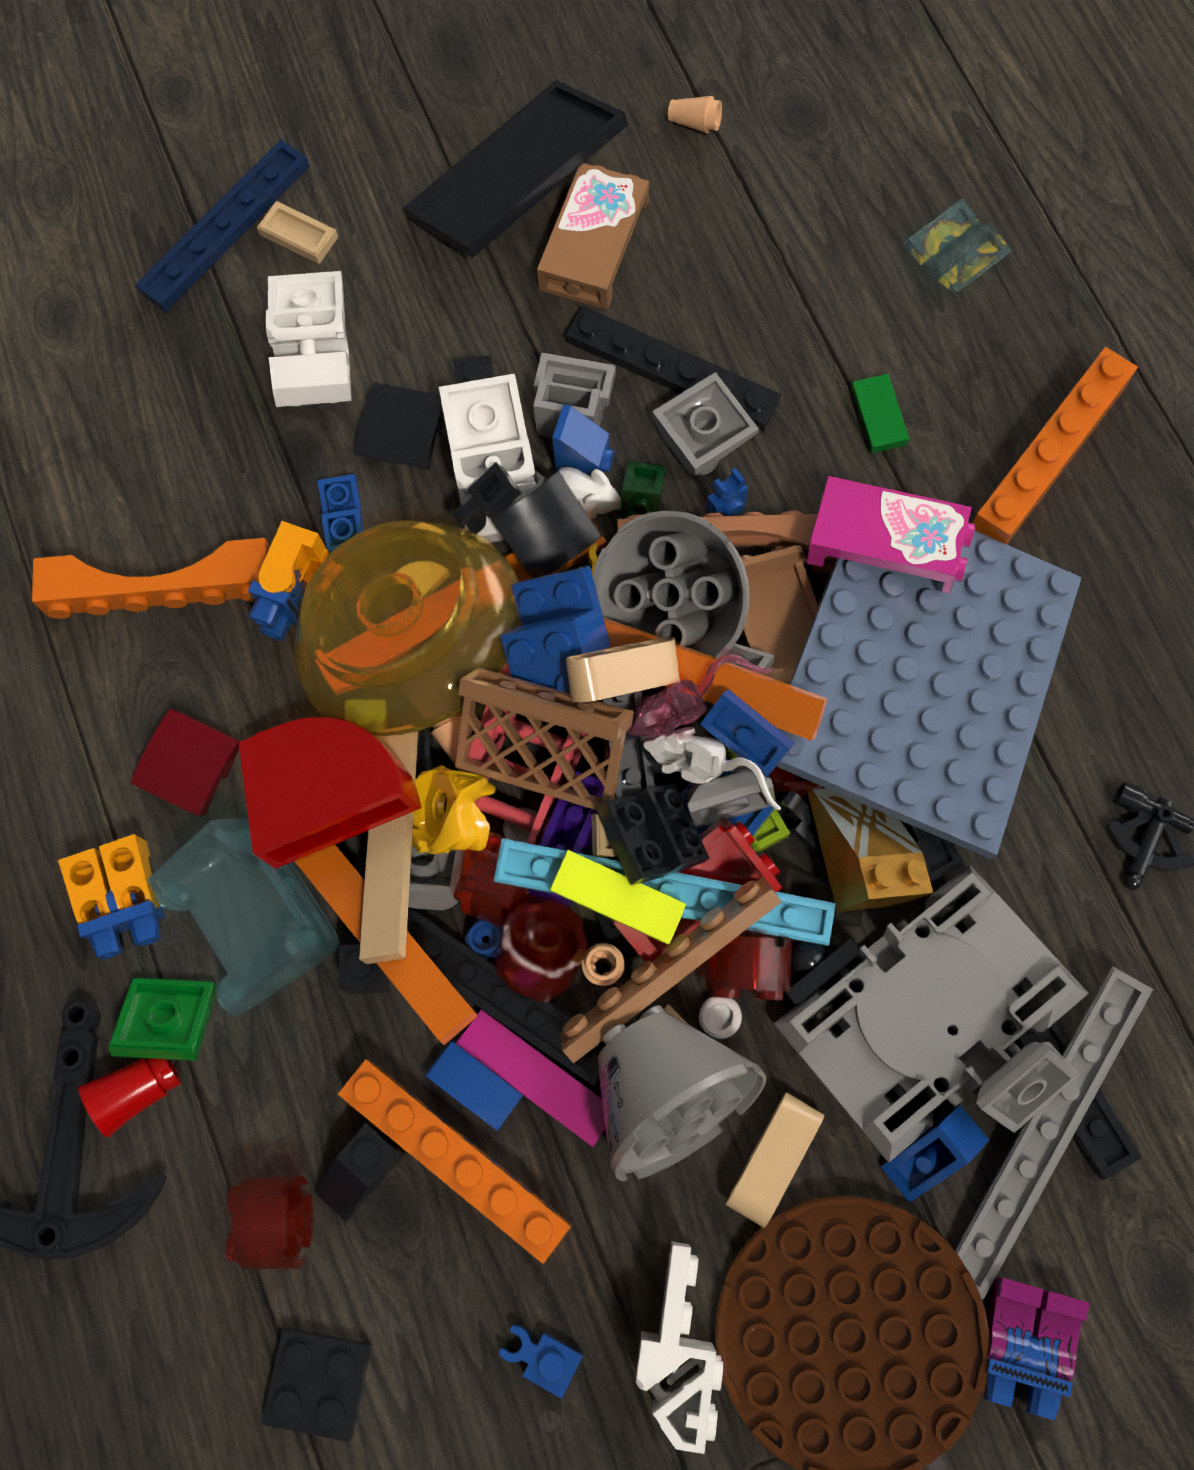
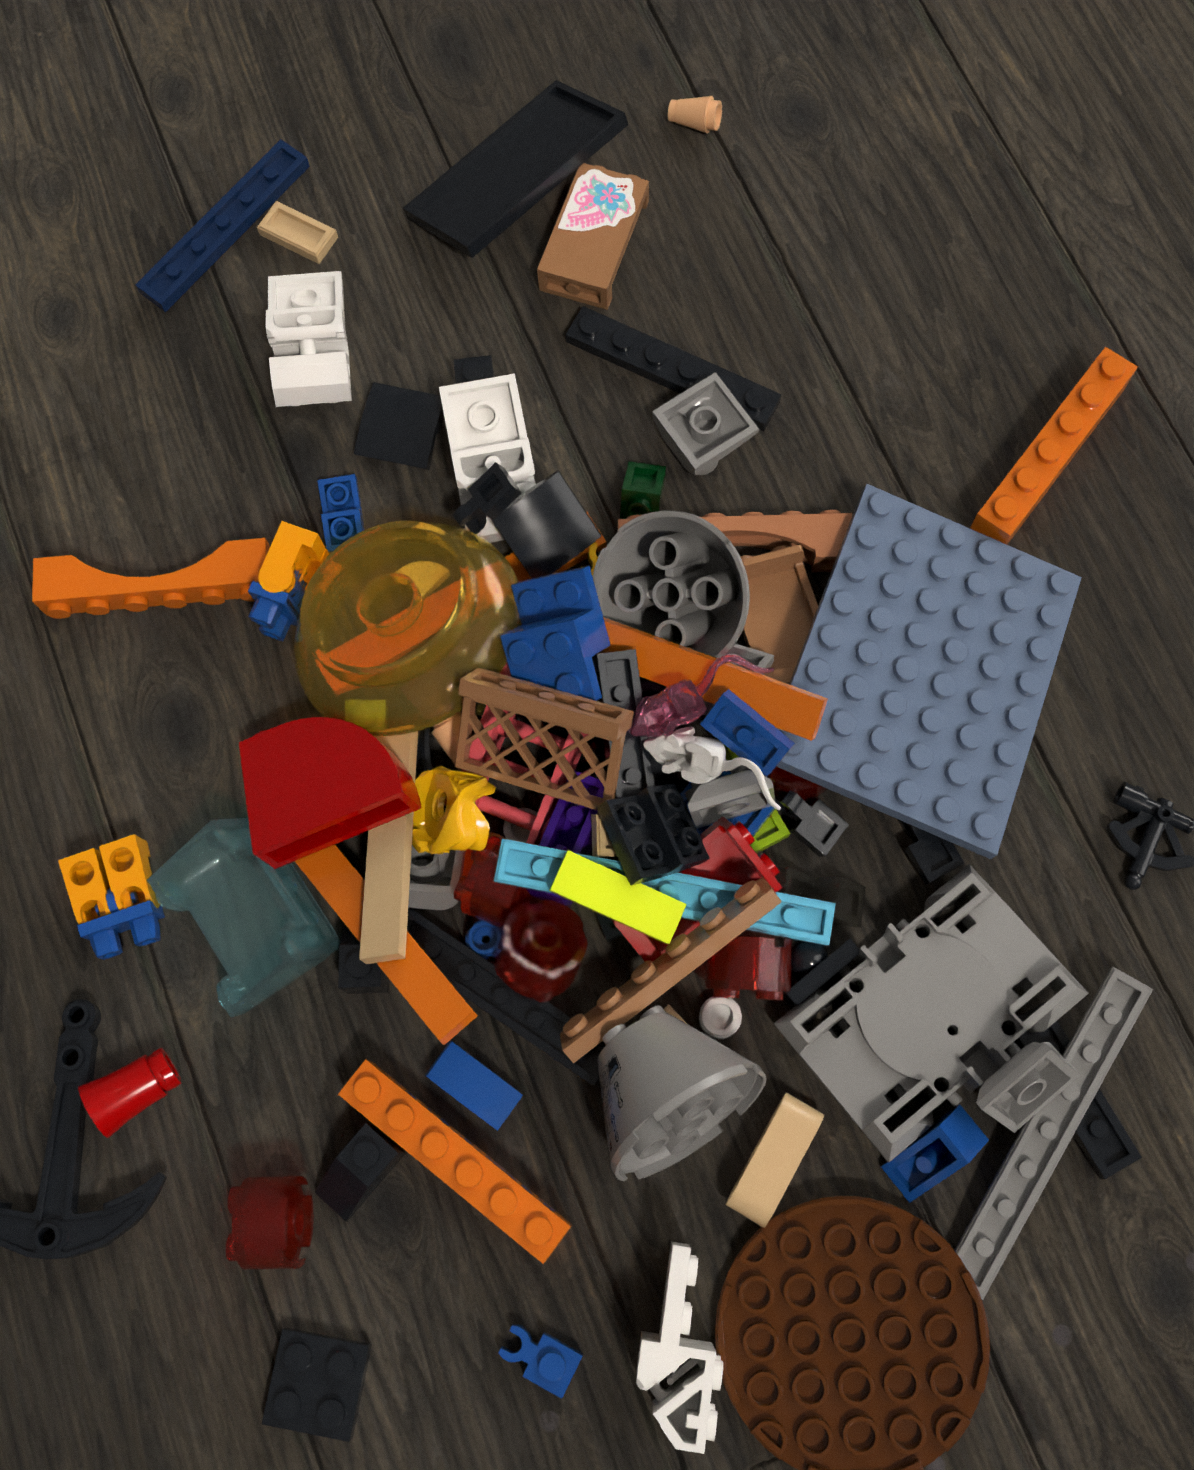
green tile [108,978,217,1061] -> none
dark red slope [130,709,241,817] -> none
dark pink tile [456,1009,606,1147] -> none
light grey plate [533,353,616,438] -> none
white animal [533,467,621,518] -> none
slope [552,404,615,476] -> none
tan beam [566,638,680,702] -> none
light nougat cone [582,943,625,986] -> none
blue plate [706,468,748,516] -> none
dark pink panel [807,476,975,594] -> none
pearl gold slope [808,788,933,912] -> none
green tile [851,374,909,453] -> none
clear light blue slope [904,198,1012,294] -> none
hips [983,1277,1090,1420] -> none

